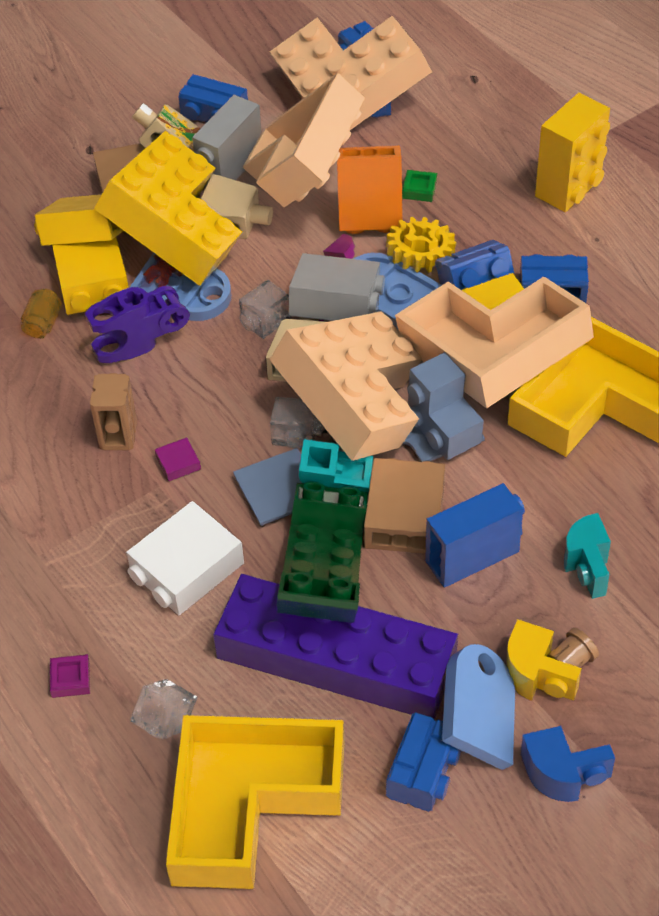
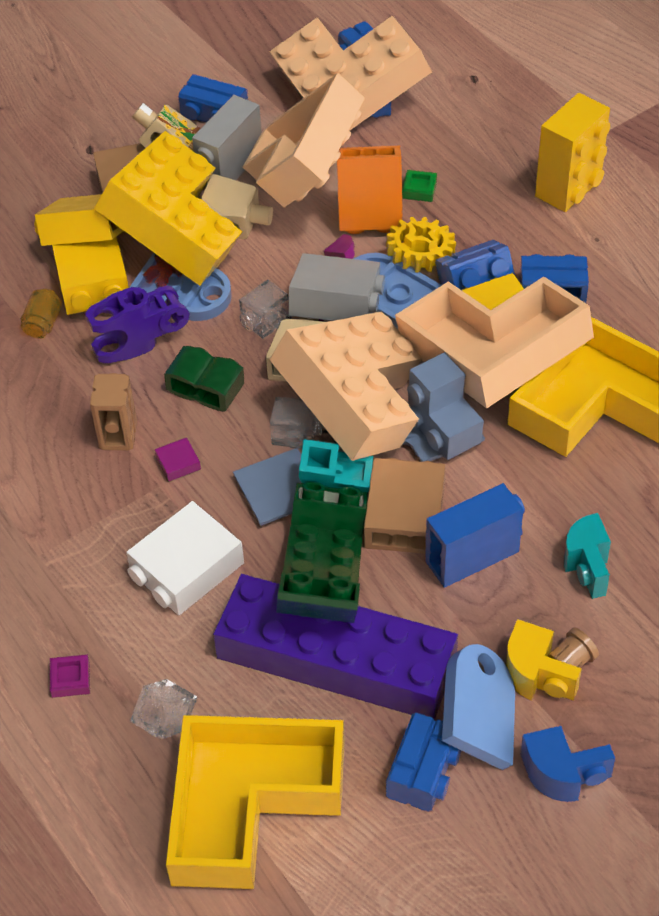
none -> dark green brick [164,346,244,412]

